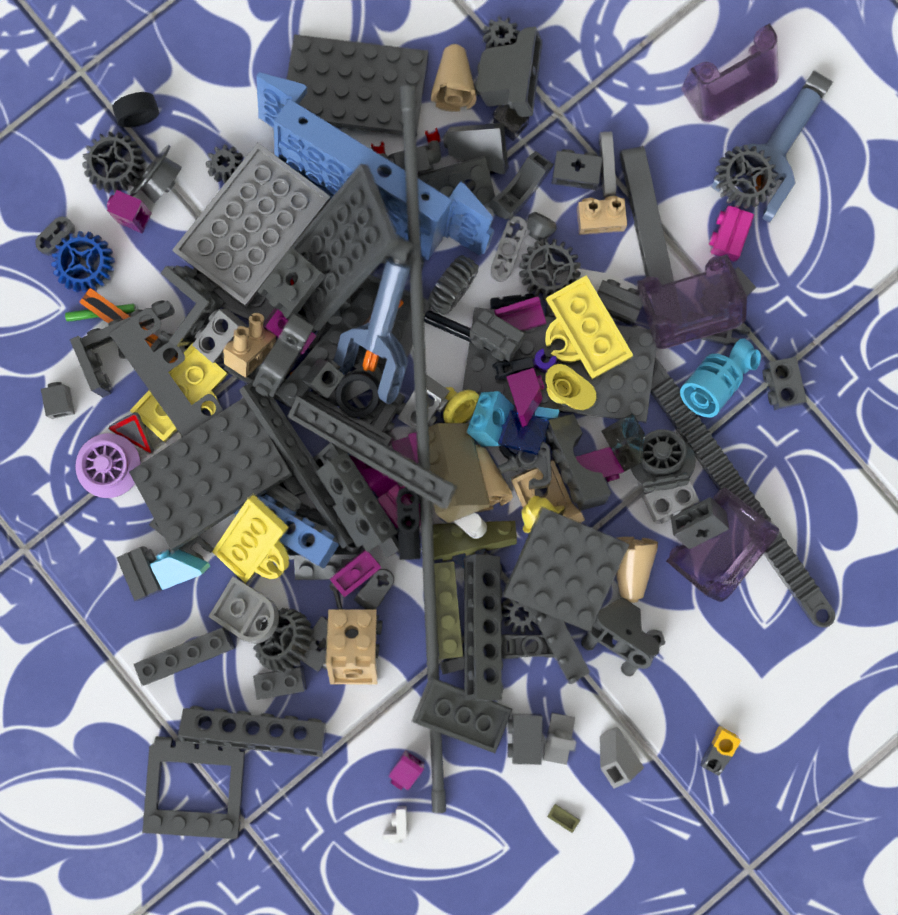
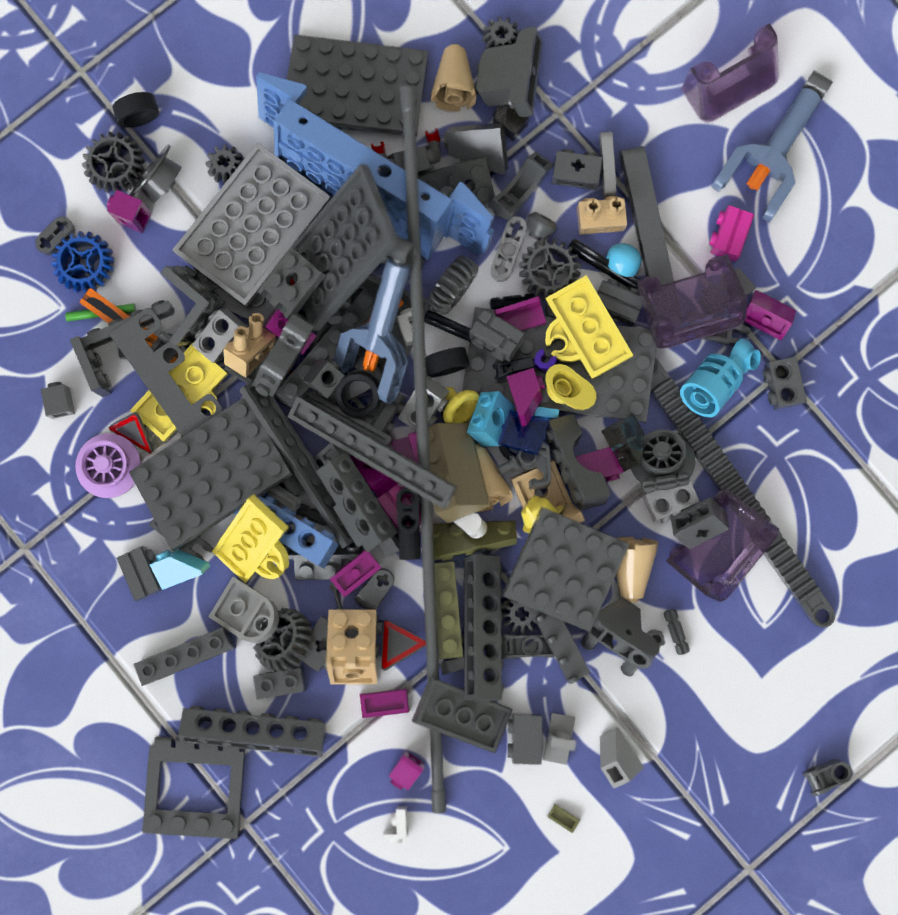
leg [700,725,741,776] -> none
dark grey gear [714,145,778,209] -> none
none -> magenta tile [360,688,410,718]
none -> piece [381,620,426,671]
none -> white bracket [397,308,413,347]
none -> black tyre [425,347,470,378]
none -> black axle [568,239,649,296]
none -> medium azure hair [606,243,642,277]
none -> dark grey axle [664,609,690,655]
none -> magenta panel [740,290,796,341]
none -> dark grey piece [802,759,853,796]

